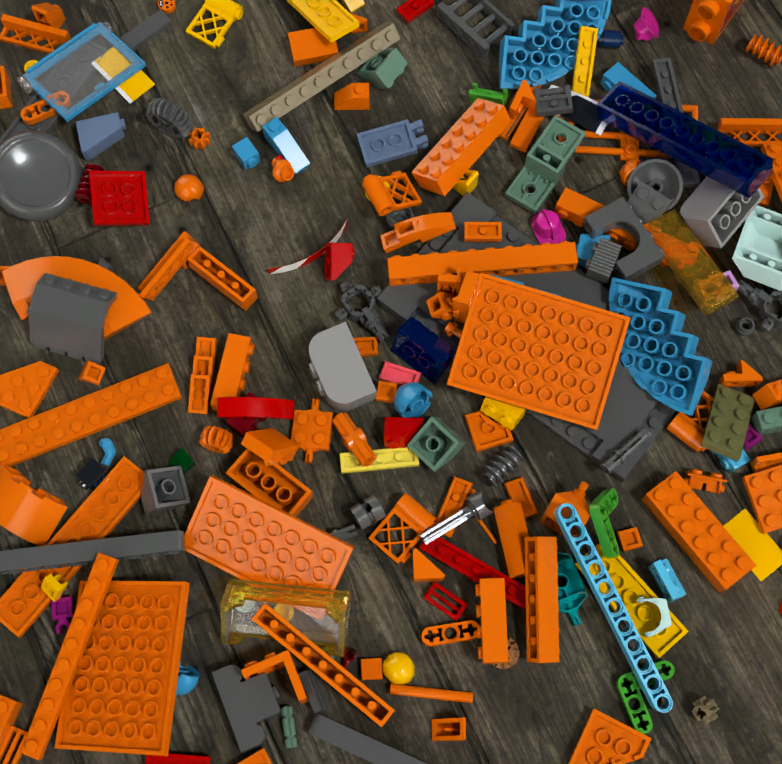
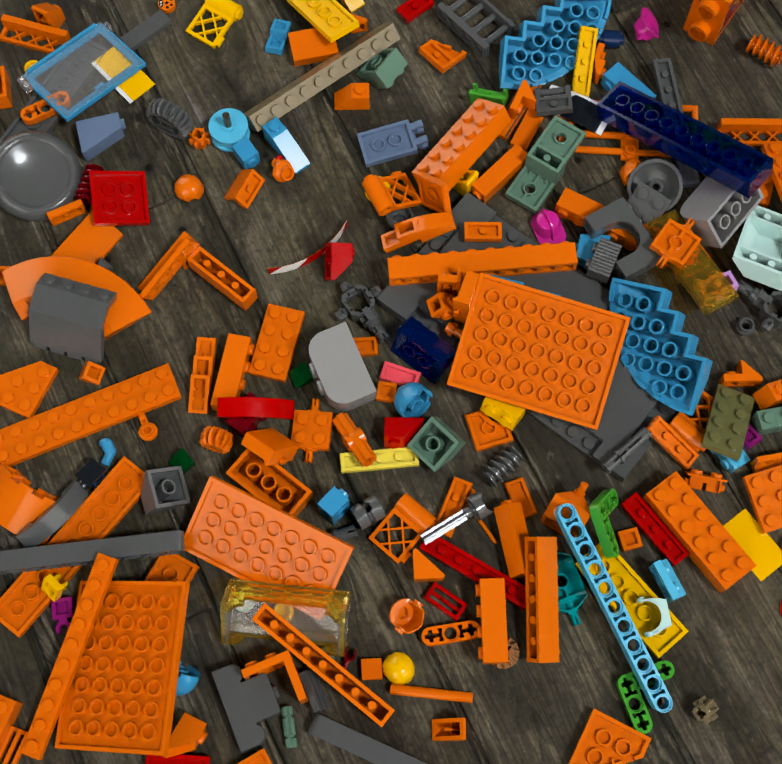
none -> dark grey slope [15,480,89,548]
none -> orange tile [46,199,87,226]
none -> orange slope [51,211,123,264]
none -> orange plate [137,412,158,441]
none -> orange plate [144,554,200,583]
none -> orange slope [162,713,208,758]
none -> medium azure wheel [208,108,250,152]
none -> orange panel [224,169,265,209]
none -> orange plate [248,303,305,383]
none -> dark azure slope [265,18,291,55]
none -> dark green slope [289,362,314,389]
none -> dark azure brick [317,486,350,525]
none -> orange cap [389,598,424,635]
none -> orange tile [417,171,452,213]
none -> orange wing [418,39,467,74]
none -> orange brick [471,143,528,204]
none -> orange slope [592,42,607,84]
none -> red plate [620,492,690,567]
none -> orange tile [646,415,699,470]
none -> orange plate [649,218,702,269]

